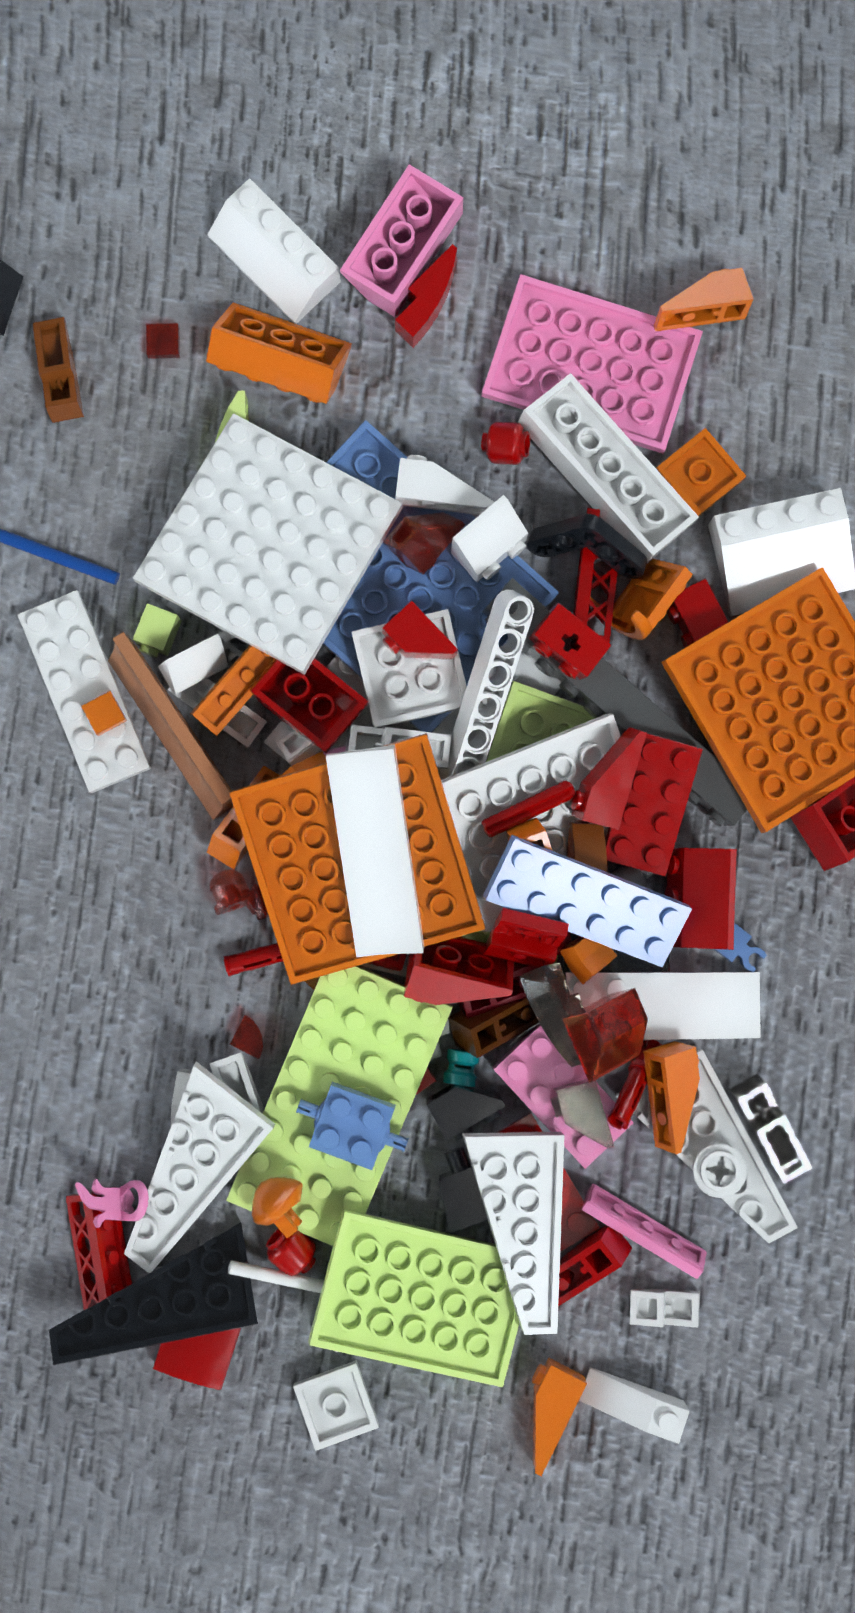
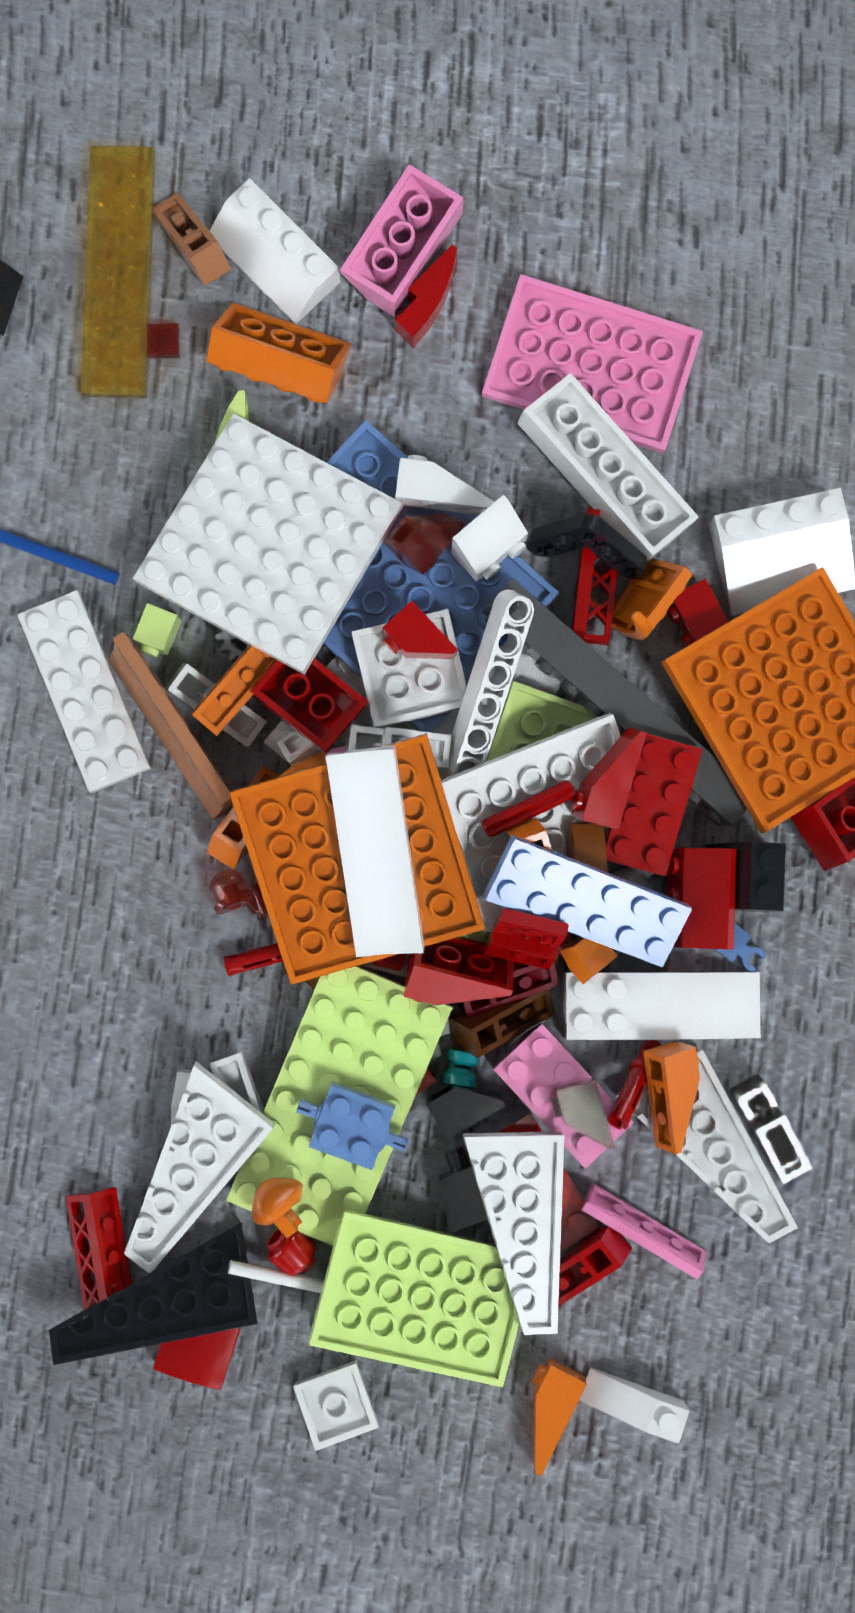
dark orange slope [33,317,84,423] -> none
bright pink piece [75,1179,149,1228] -> none
orange tile [81,691,127,736] -> none
white slope [158,634,229,695] -> none
clear red tile [230,1015,263,1059] -> none
red head [481,422,530,465] -> none
clear smoke slope [519,963,600,1067] -> none
red brick [529,603,611,680] -> none
clear red slope [563,988,648,1082] -> none
white slope [630,1289,700,1328] -> none
orange slope [653,268,754,332] -> none
orange plate [656,428,747,516] -> none
white gear [692,1143,747,1198] -> none
none -> clear yellow plate [81,146,156,399]
none -> nougat slope [151,192,231,286]
none -> black slope [705,842,786,913]

